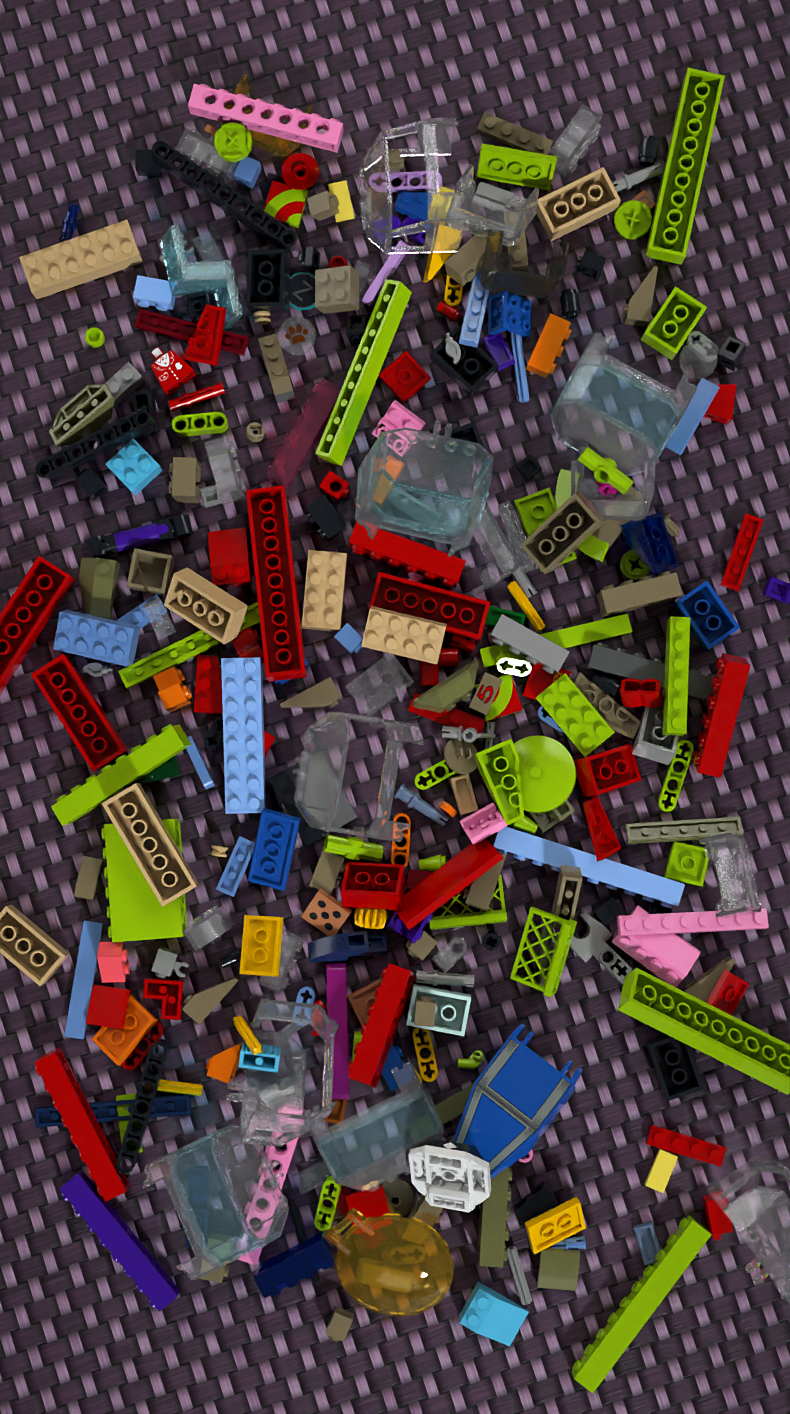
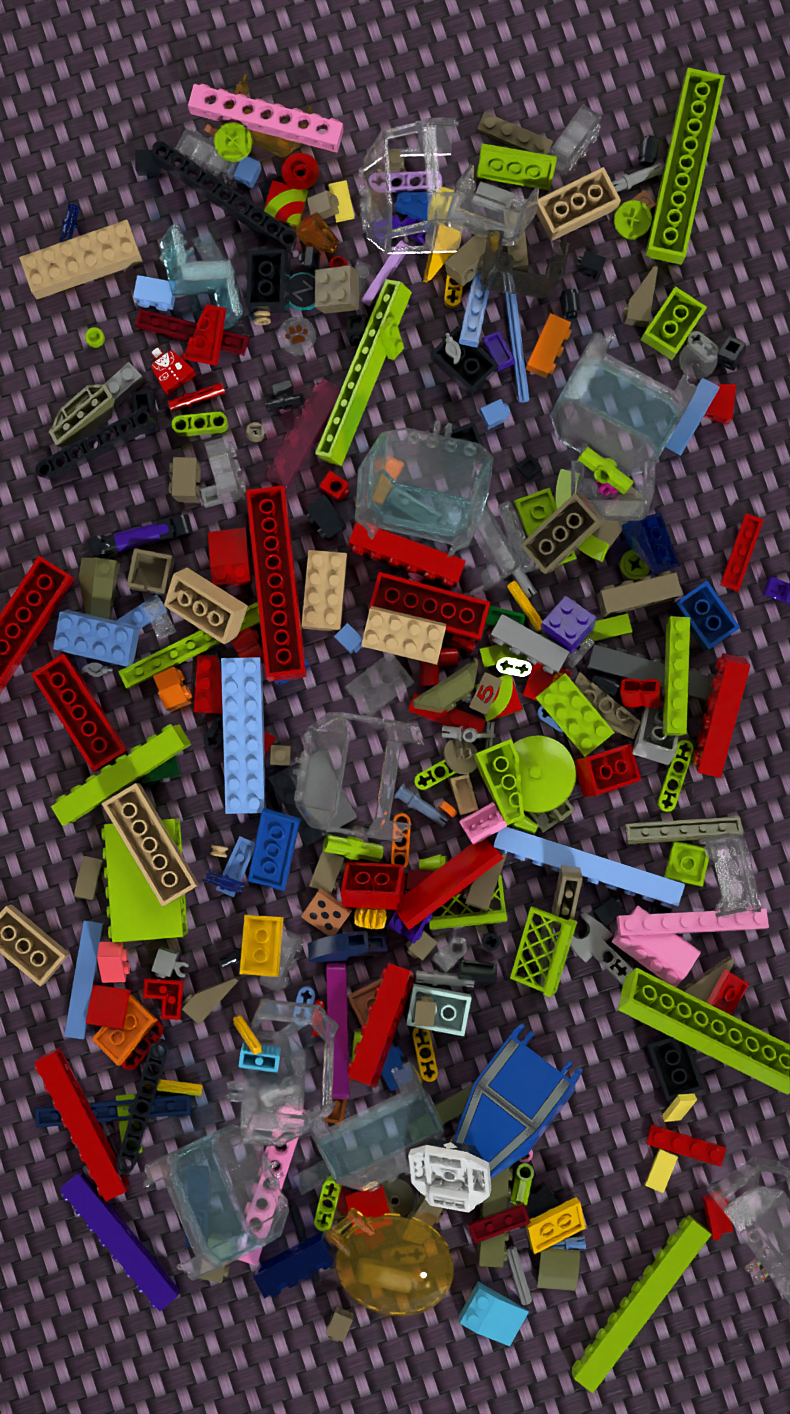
black brick [76,468,108,500] -> none
medium azure brick [105,439,162,496] -> none
clear brick [183,905,235,951] -> none
black brick [186,291,208,323] -> none
medium blue beam [186,735,215,790] -> none
orange slope [206,1043,243,1083] -> none
dark tan brick [258,333,293,395] -> none
dark tan slope [280,677,342,709] -> none
bright pink brick [372,400,426,456] -> none
red tile [378,350,431,404] -> none
red pin [436,300,461,322] -> none
lime arm [457,1050,484,1069] -> none
blue bracket [488,291,531,338] -> none
red wing [583,796,621,862] -> none
sand blue tile [633,1221,660,1266] -> none
dark tan piece [657,514,680,537] -> none
none -> clear blue pin [204,869,245,895]
none -> black pin [265,393,305,412]
none -> dark tan brick [270,745,292,766]
none -> clear orange slope [295,212,339,253]
none -> lime plate [379,317,404,360]
none -> black tile [457,959,497,983]
none -> dark red tile [468,1202,531,1244]
none -> medium blue brick [480,399,510,430]
none -> lime piece [510,1163,534,1206]
none -> dark purple brick [541,596,596,654]
none -> clear plate [567,636,595,668]
none -> light yellow tile [662,1094,697,1122]

